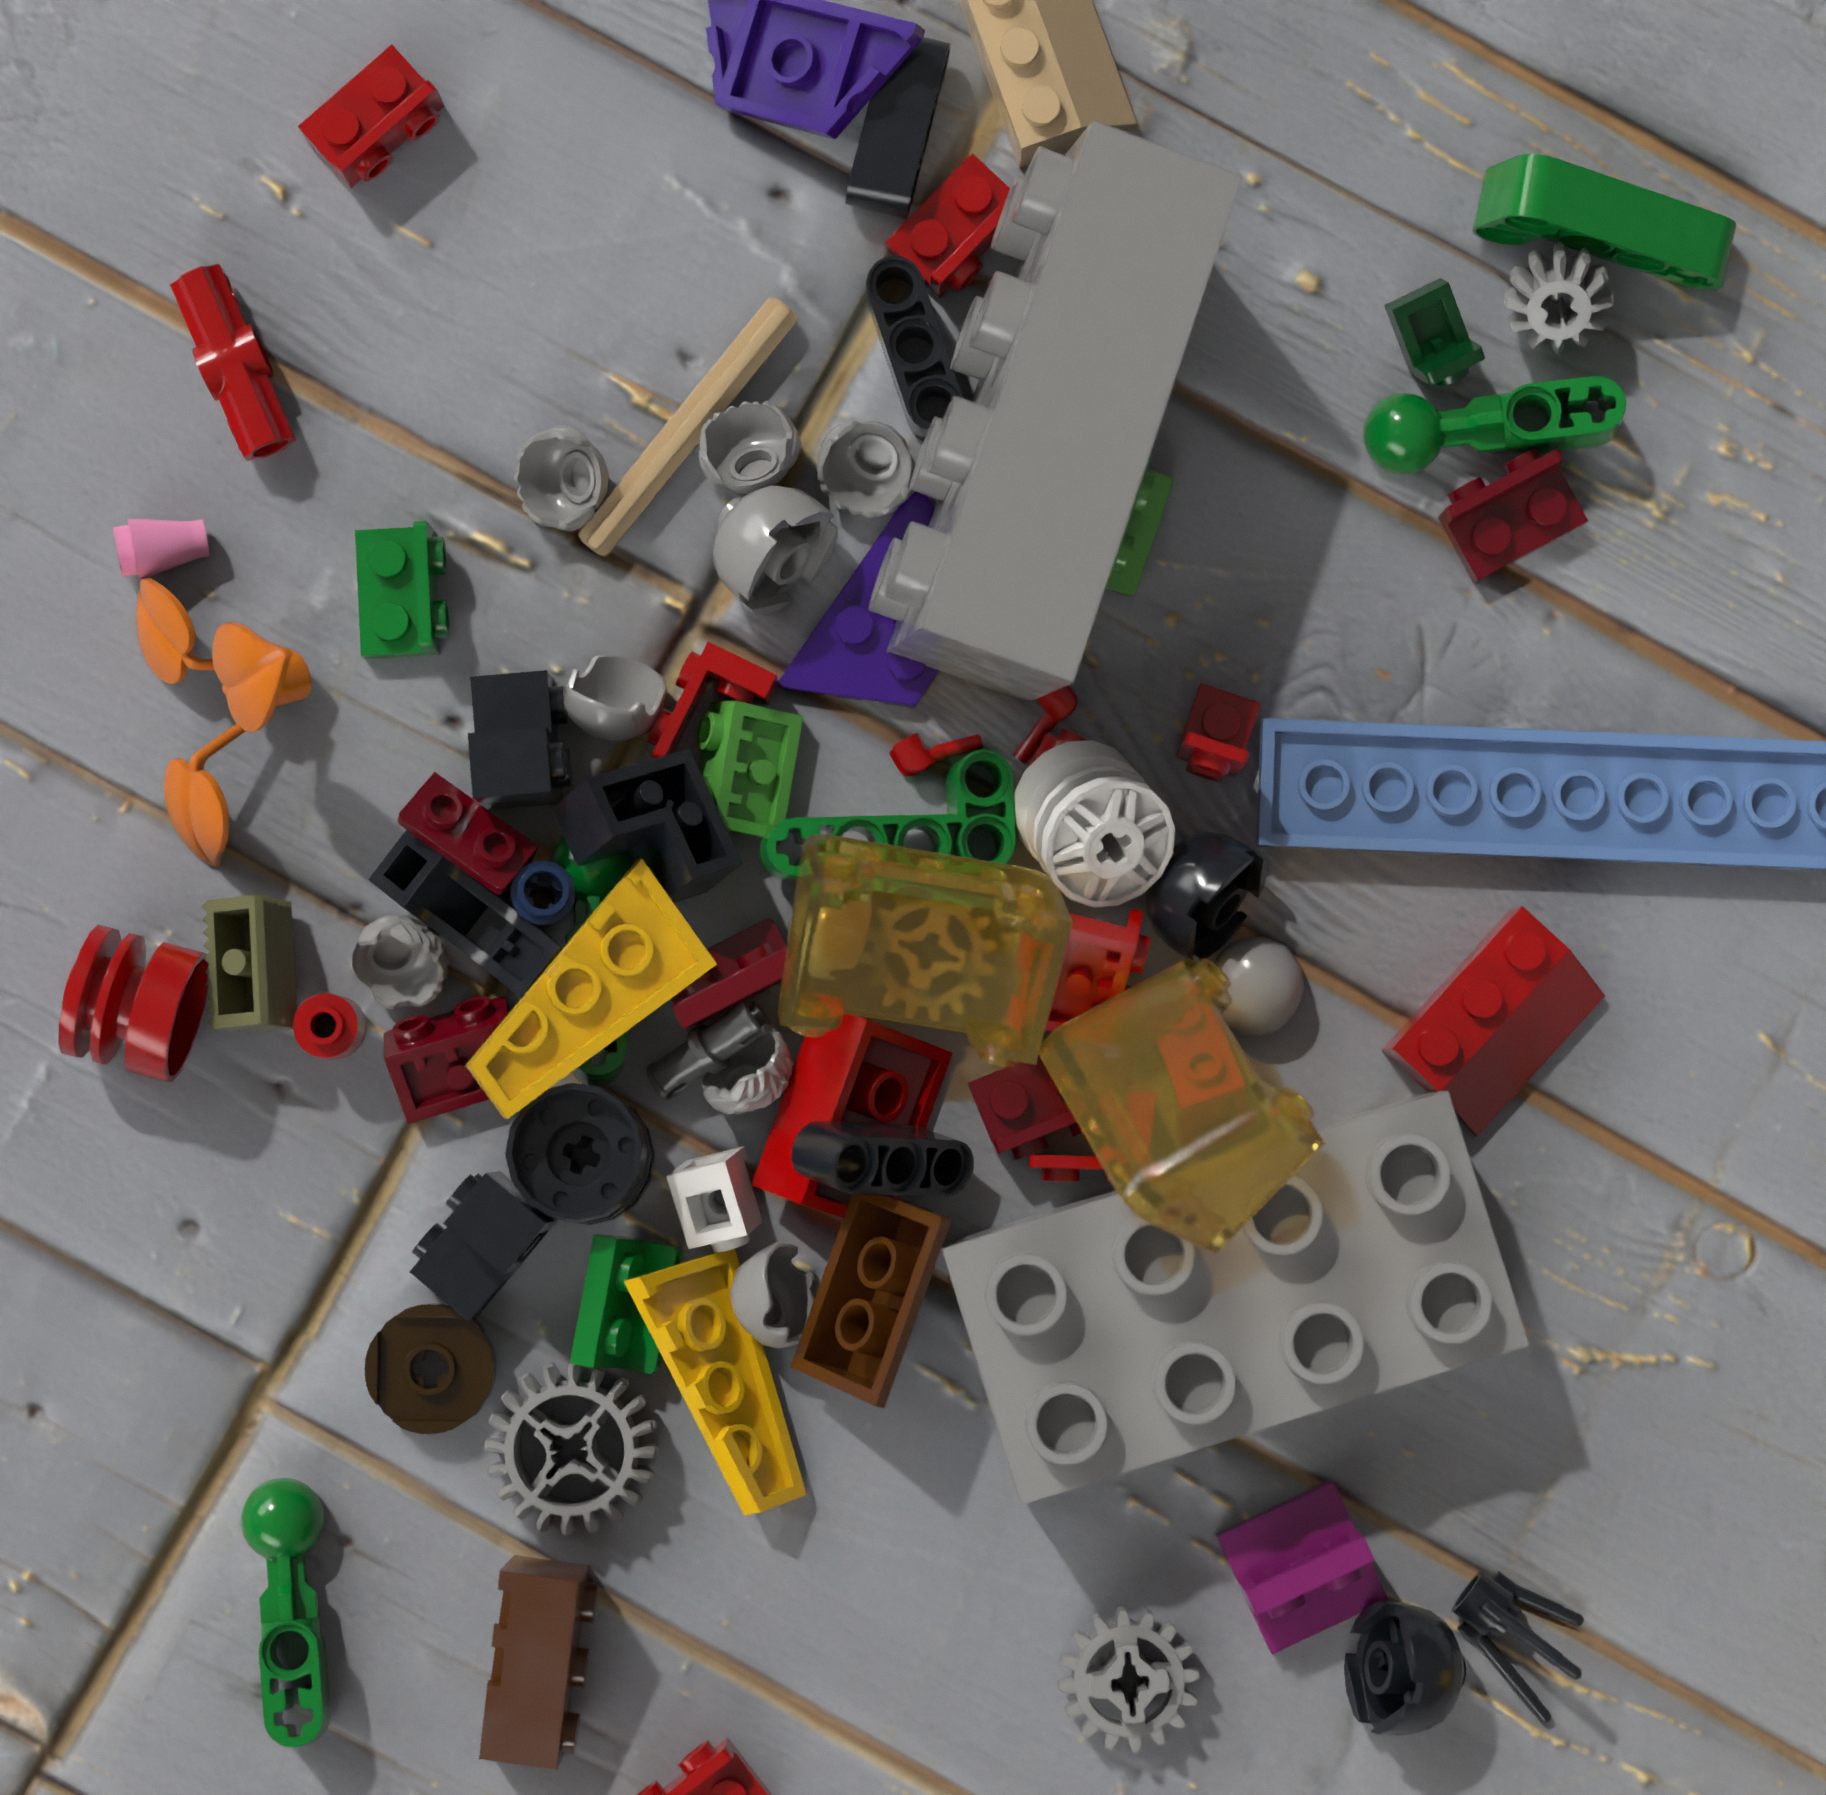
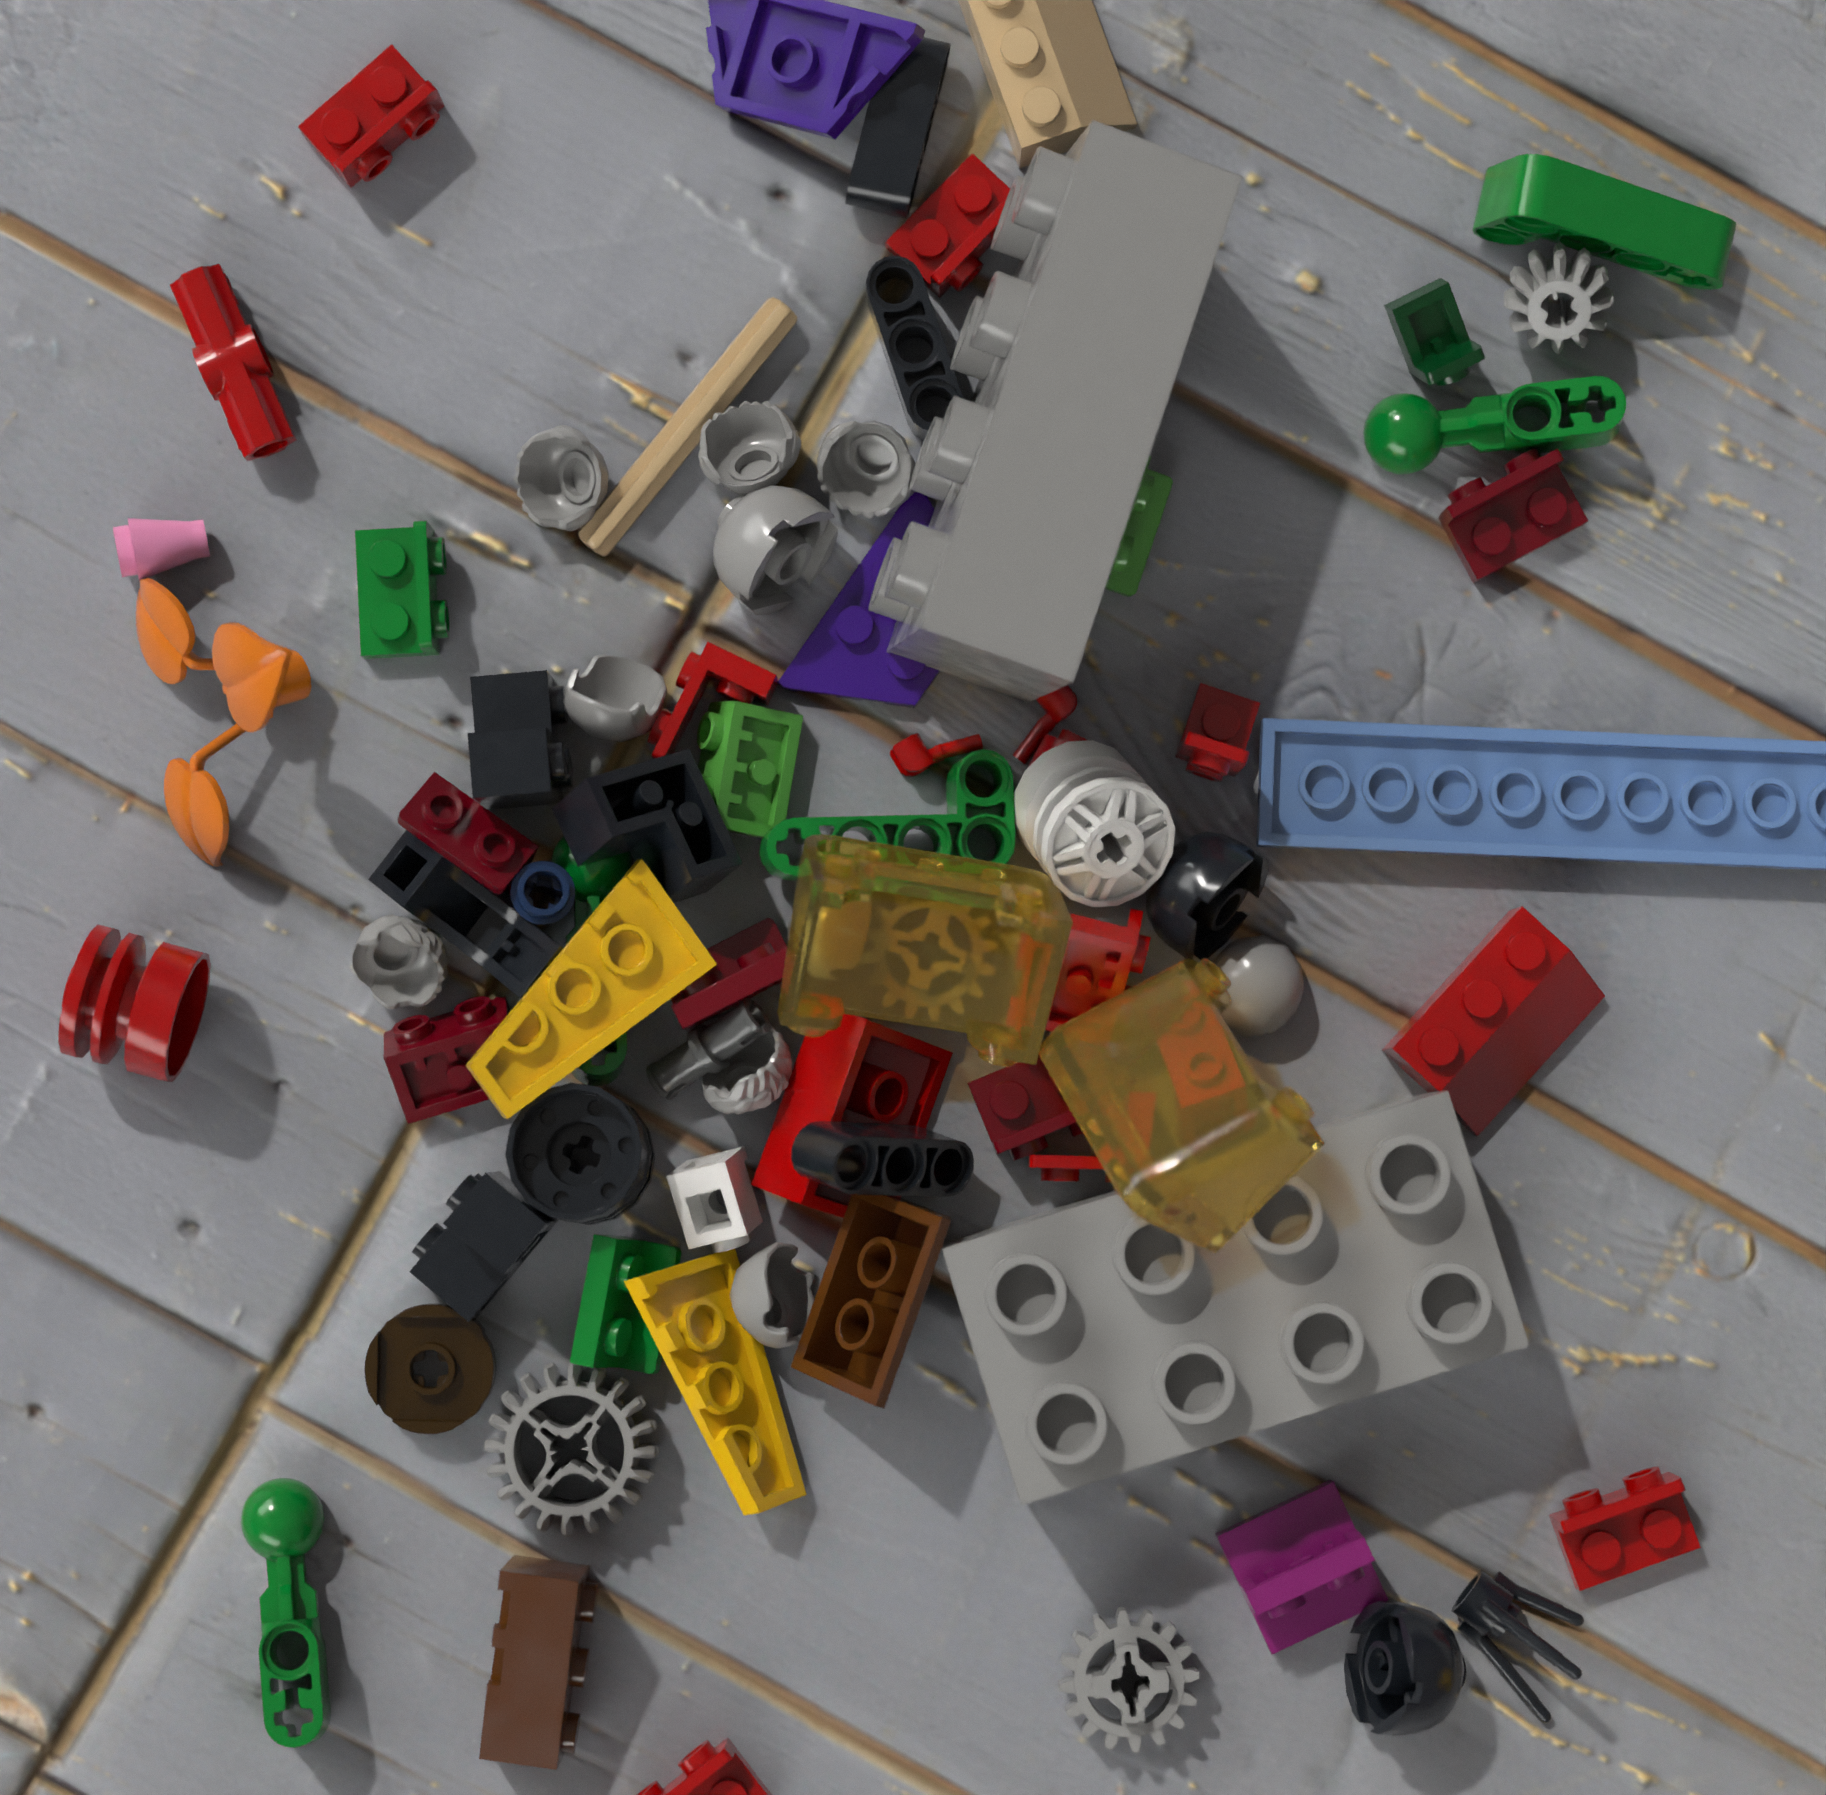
olive brick [202,895,297,1034] -> none
red brick [293,993,367,1059] -> none
none -> red bracket [1549,1467,1701,1591]

